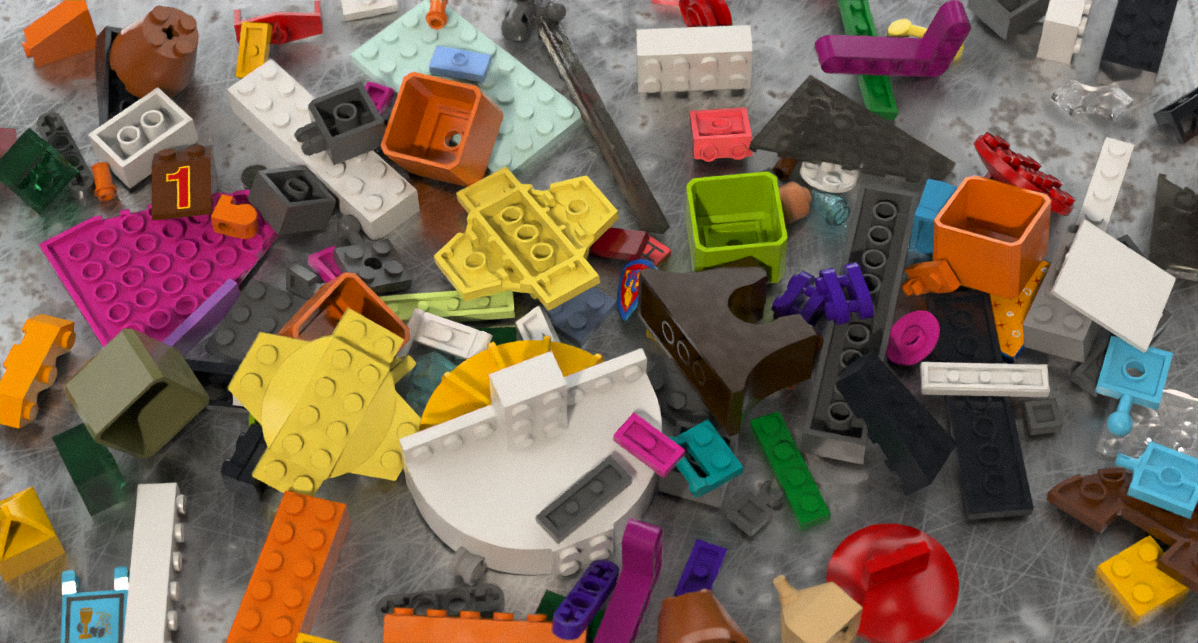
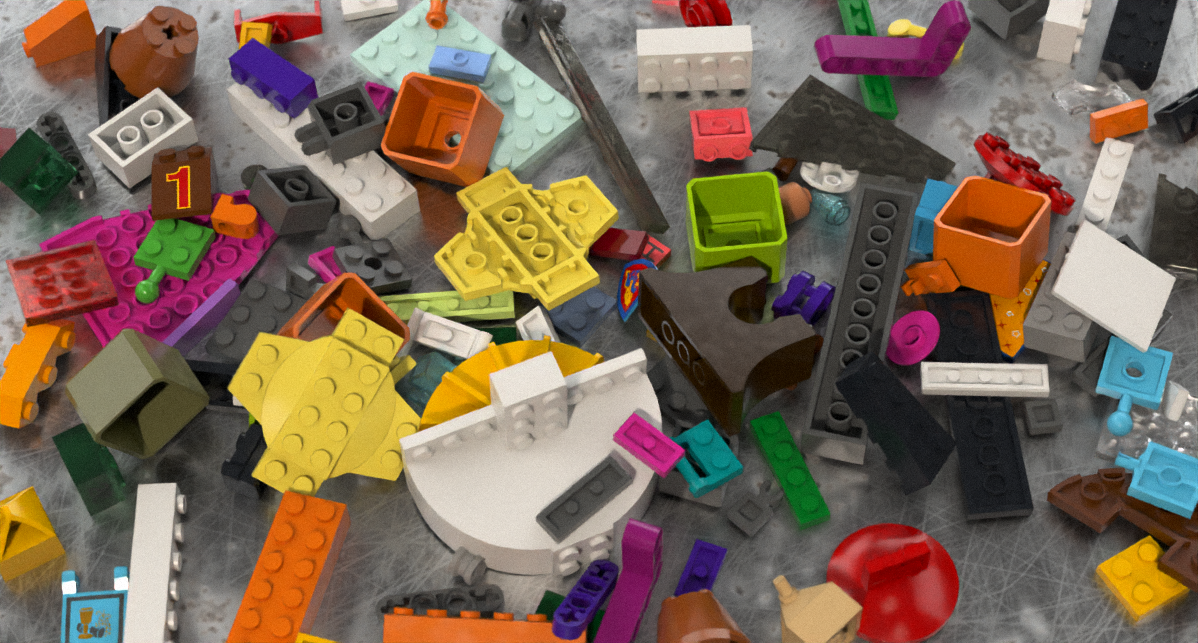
orange pin [91,162,117,201] -> none
dark purple brick [815,262,874,326] -> none
none -> clear red plate [5,240,119,327]
none -> bright green plate [133,218,216,304]
none -> dark purple brick [228,38,318,119]
none -> orange plate [1090,98,1148,144]
none -> white tile [1163,381,1189,421]

